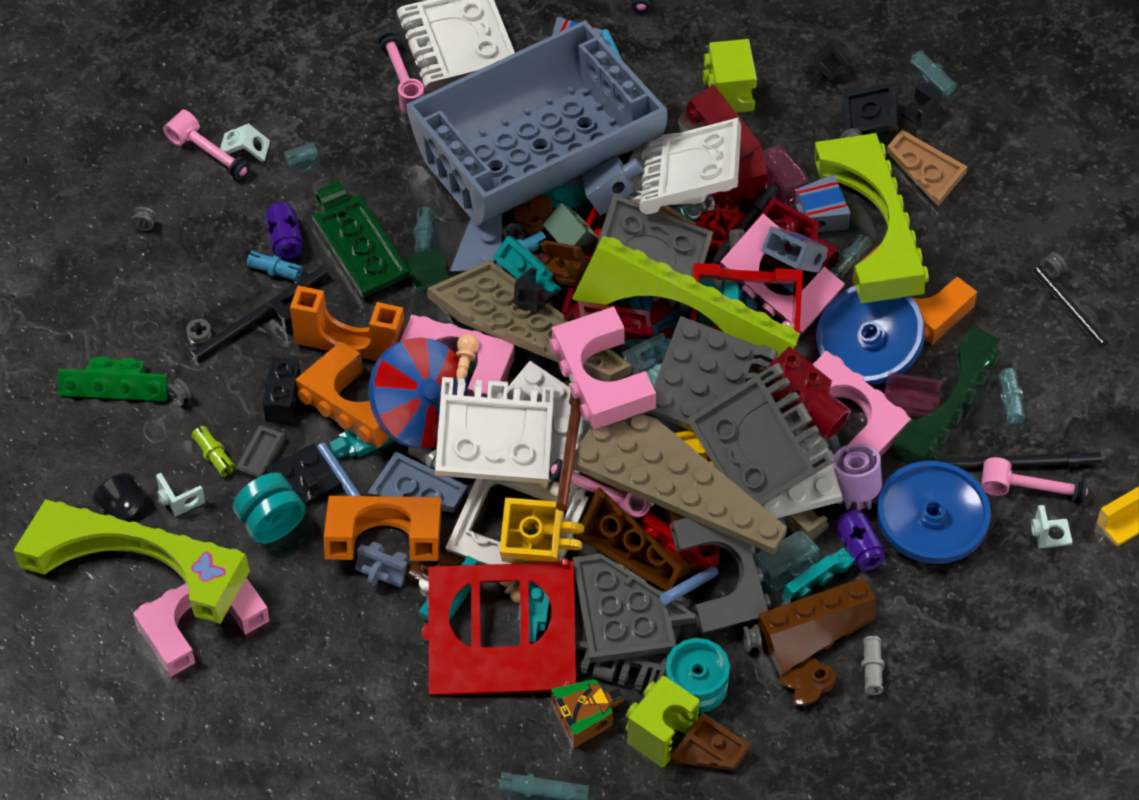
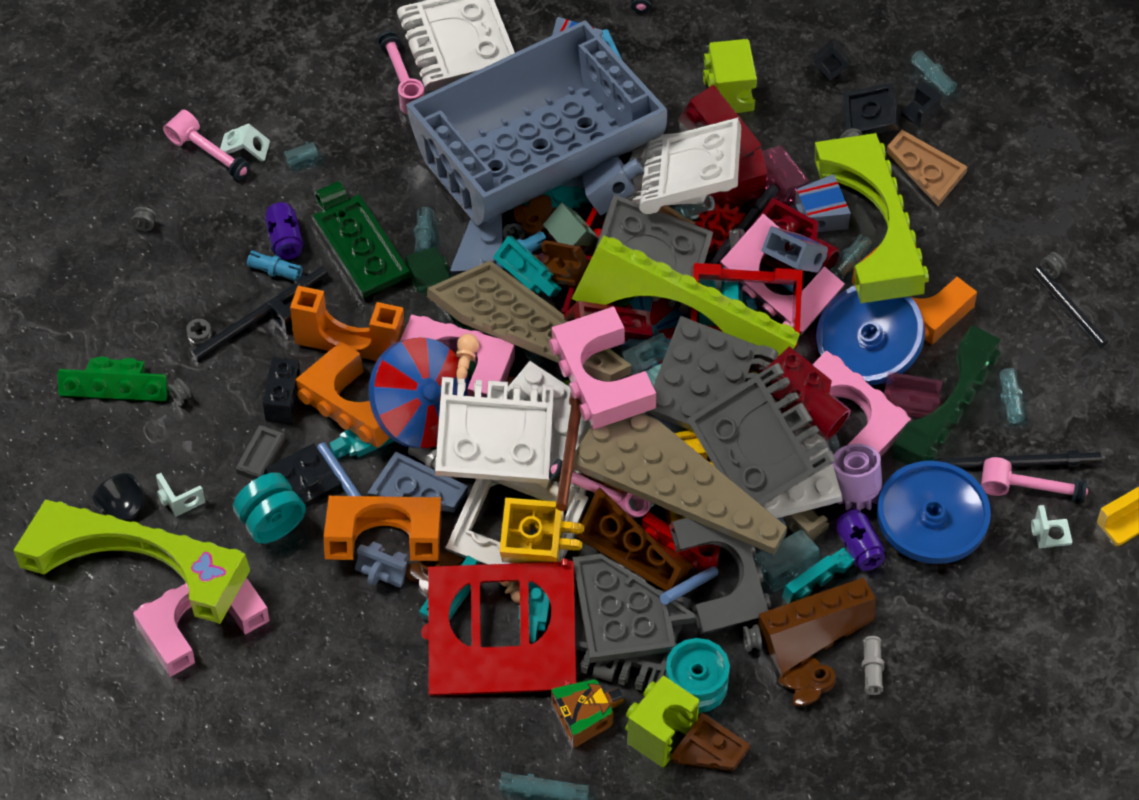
lime pin [192,426,236,477] -> none
black panel [513,267,553,313] -> none

